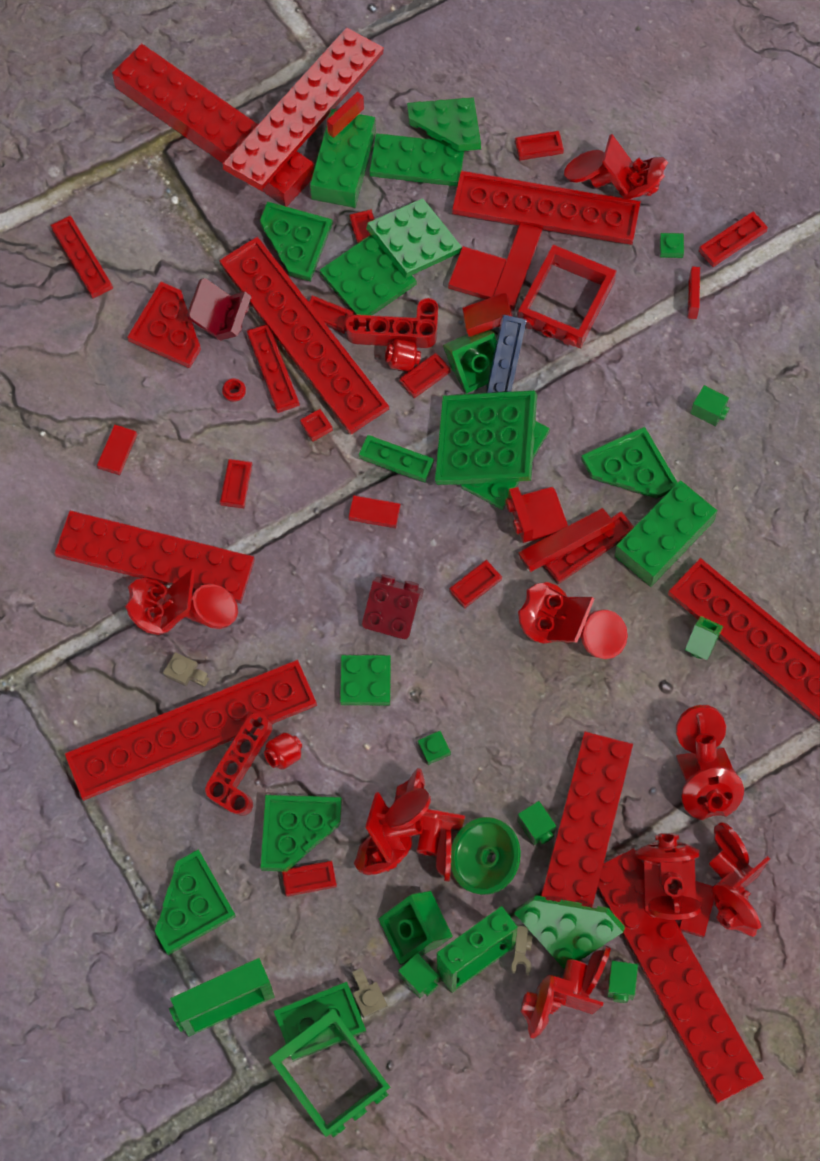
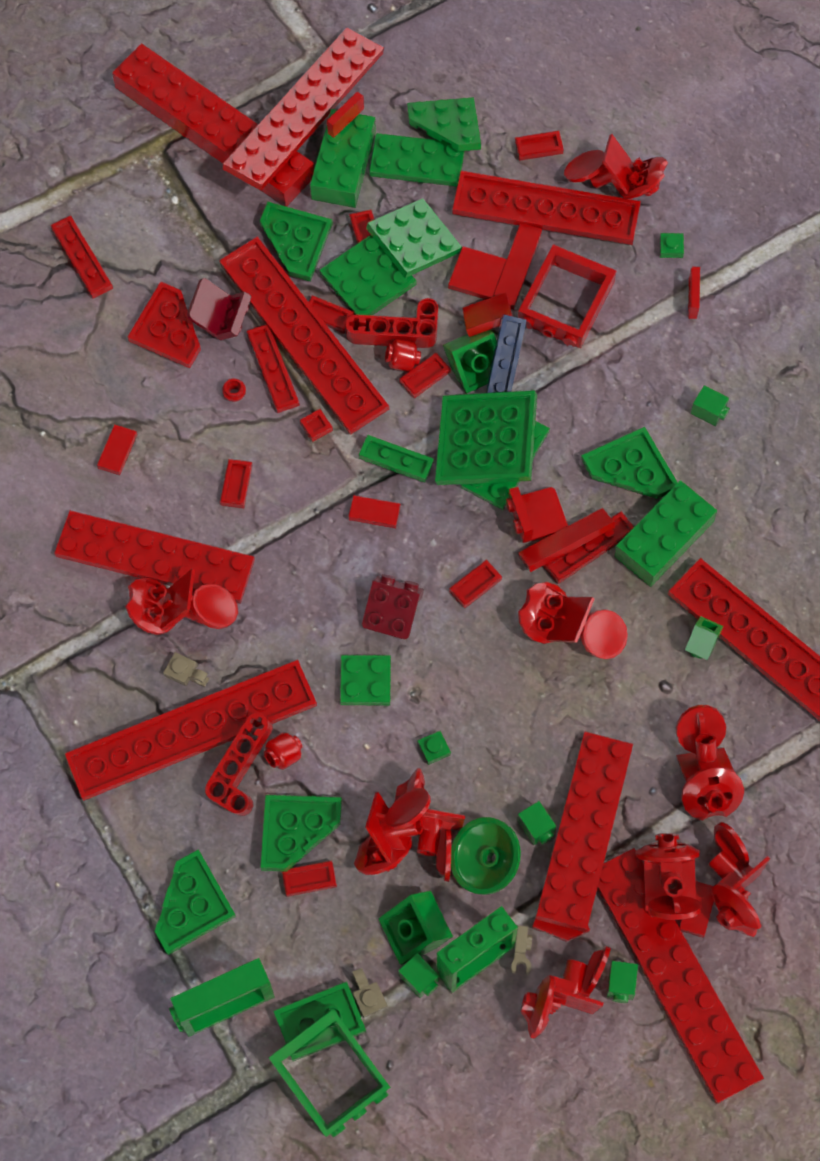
green plate [514,895,625,970] -> none
red plate [699,211,768,267] -> none

